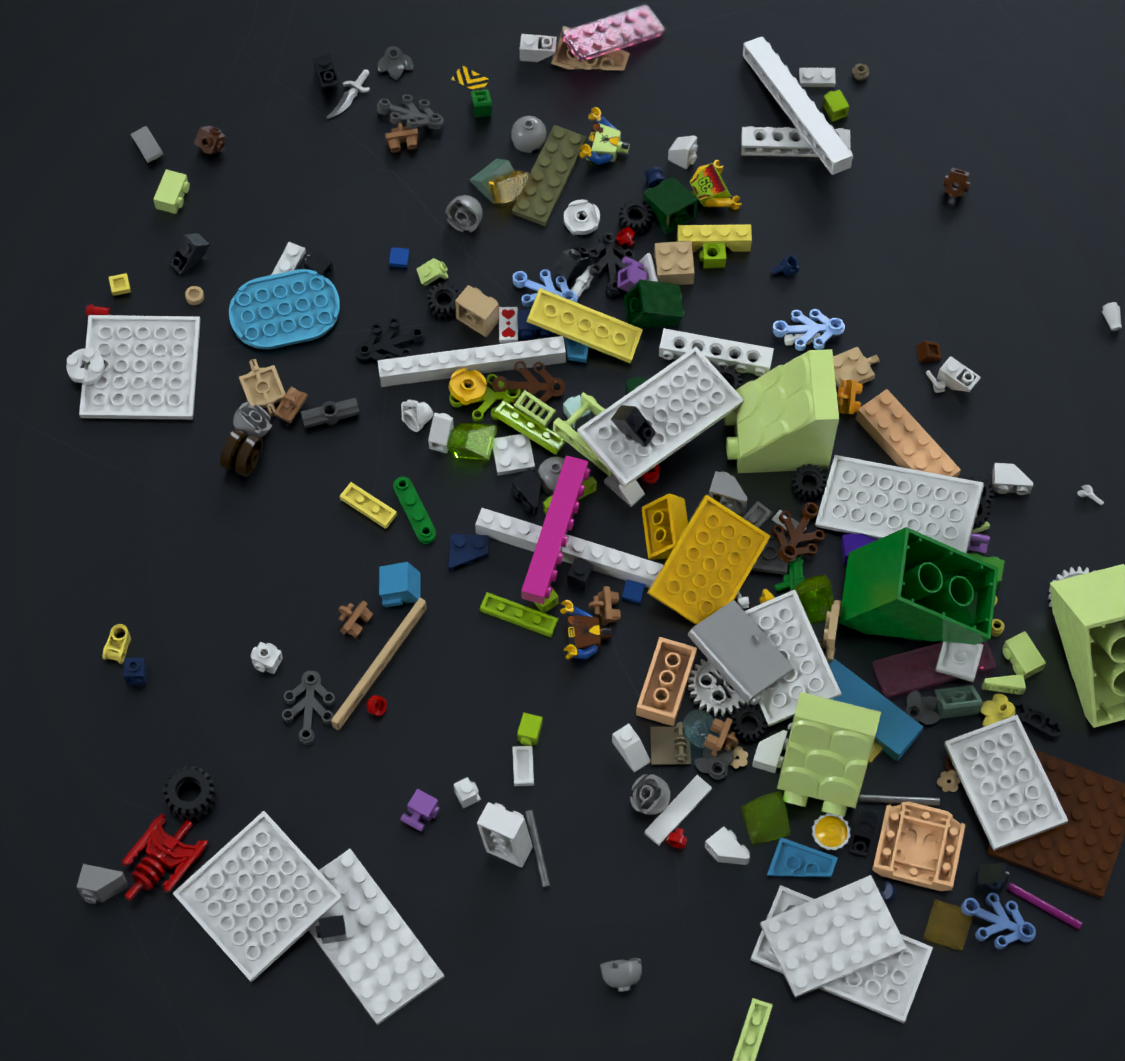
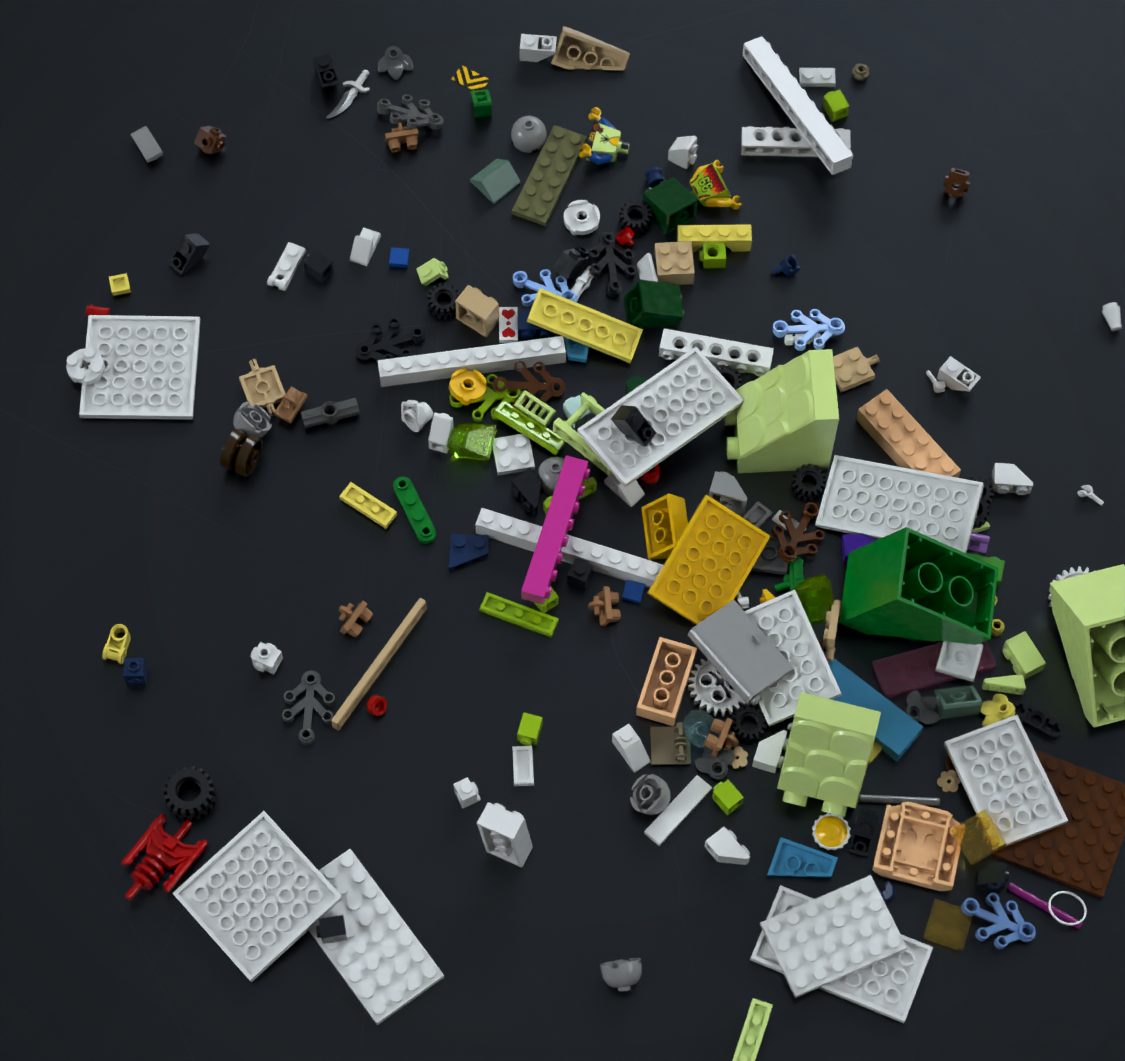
light grey slope [77,864,128,904] -> none
yellowish green brick [153,169,190,214] -> none
tan tile [185,286,204,305] -> none
medium azure plate [229,269,340,349] -> none
dark azure plate [379,562,421,608] -> none
medium lavender brick [400,789,440,832] -> none
light grey cylinder [445,195,483,232] -> none
clear yellow slope [489,170,529,204] -> none
flat silver bar [525,810,550,888] -> none
clear pink plate [560,4,666,62] -> none
torso [560,600,612,660] -> none
medium lavender brick [618,256,647,292] -> none
red tile [666,828,688,849] -> none
clear neon green slope [741,791,791,845] -> none
light orange hips [837,379,863,414] -> none
reddish brown slope [916,340,942,362] -> none
none -> white slope [350,227,381,266]
none -> lime brick [712,780,744,816]
none -> clear yellow plate [951,809,1007,866]
none -> white piece [1048,891,1087,926]

